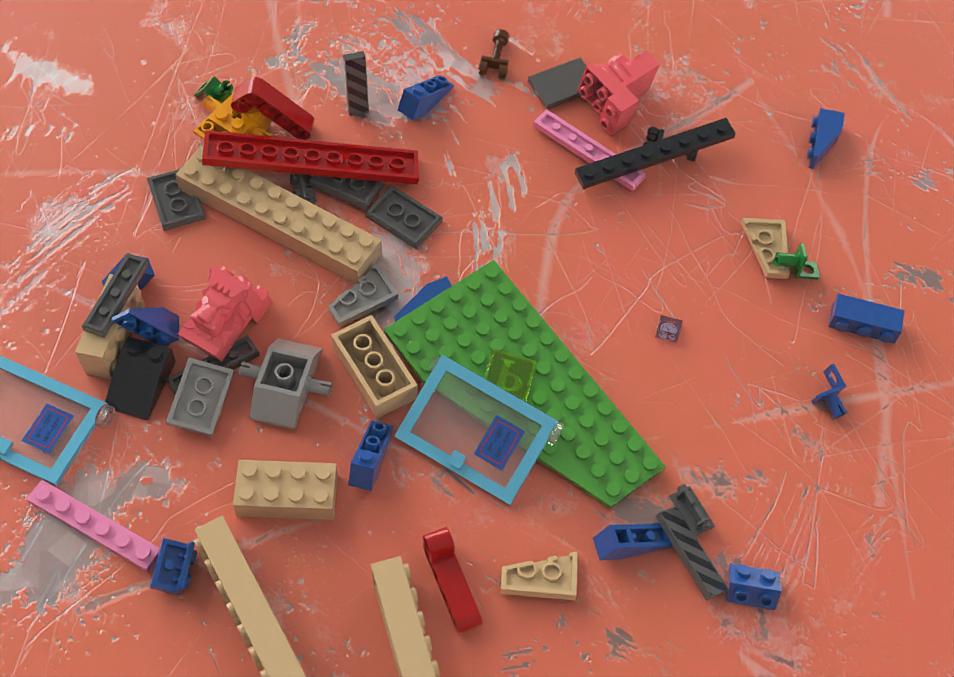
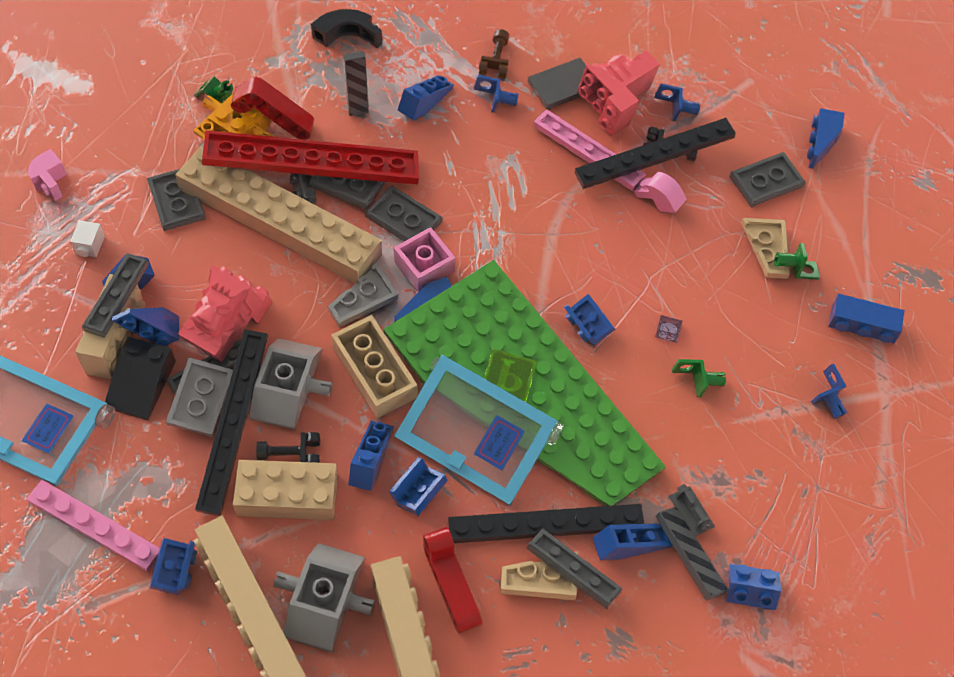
none -> bright pink brick [28,149,67,201]
none -> white brick [70,220,105,258]
none -> black plate [195,329,268,516]
none -> black bar [256,432,320,463]
none -> light grey slope [273,543,375,652]
none -> black arch [311,9,383,48]
none -> blue bracket [390,457,448,516]
none -> bright pink brick [394,227,455,292]
none -> black plate [448,504,644,543]
none -> blue bracket [474,75,518,112]
none -> dark grey tile [527,529,623,609]
none -> blue bracket [564,294,616,346]
none -> bright pink brick [634,172,687,213]
none -> blue bracket [654,83,700,121]
none -> green bracket [671,359,726,397]
none -> dark grey tile [729,152,806,207]

